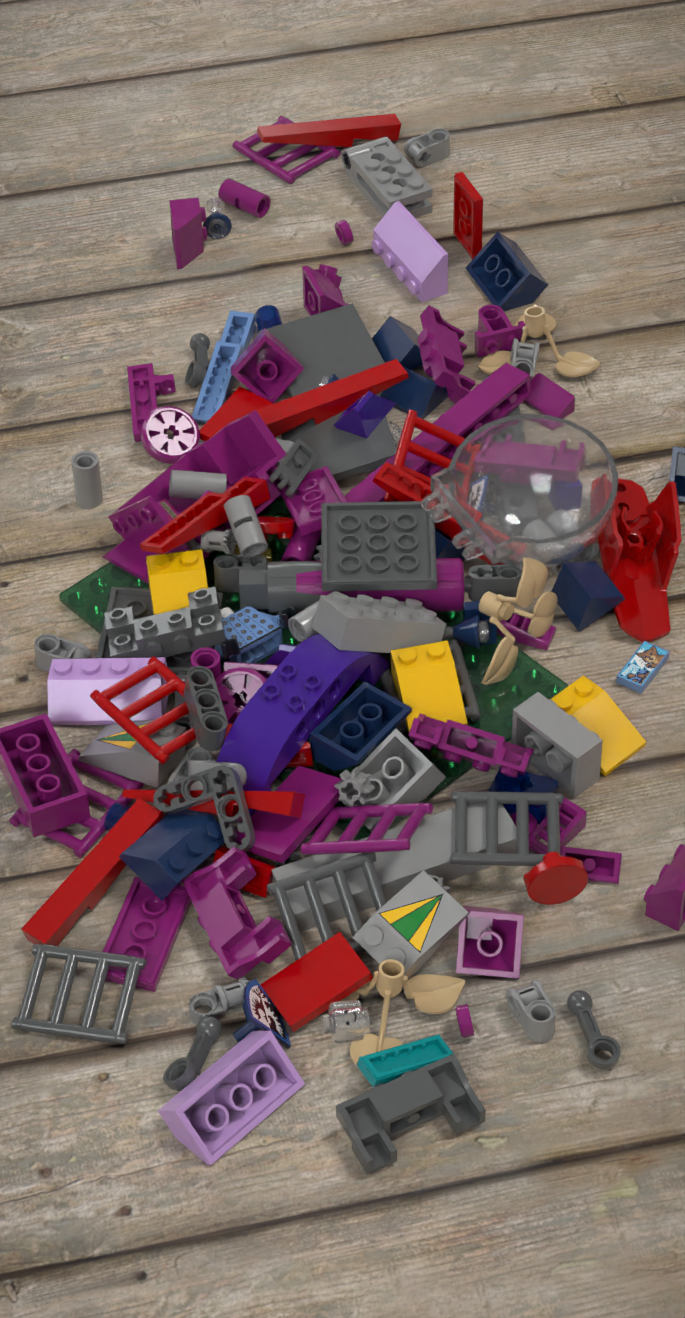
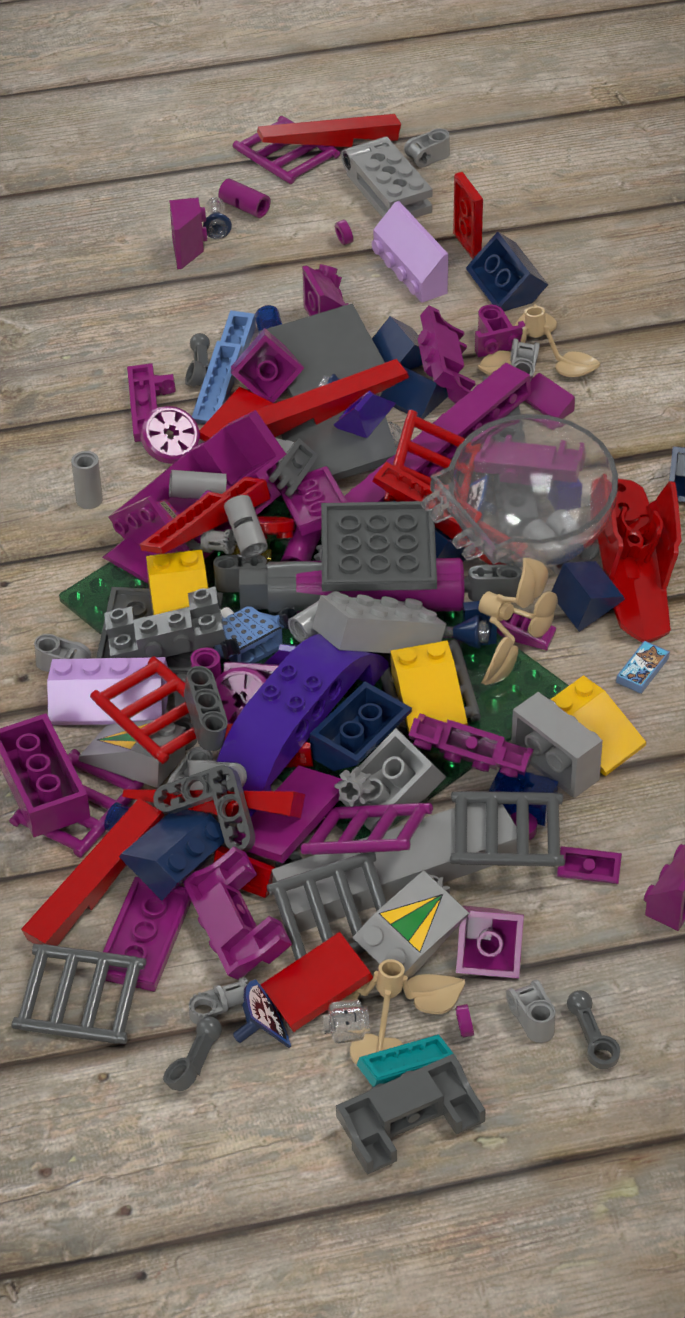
lavender slope [158,1030,305,1165] -> none
red tile [523,852,588,905] -> none
magenta slope [529,798,587,854] -> none

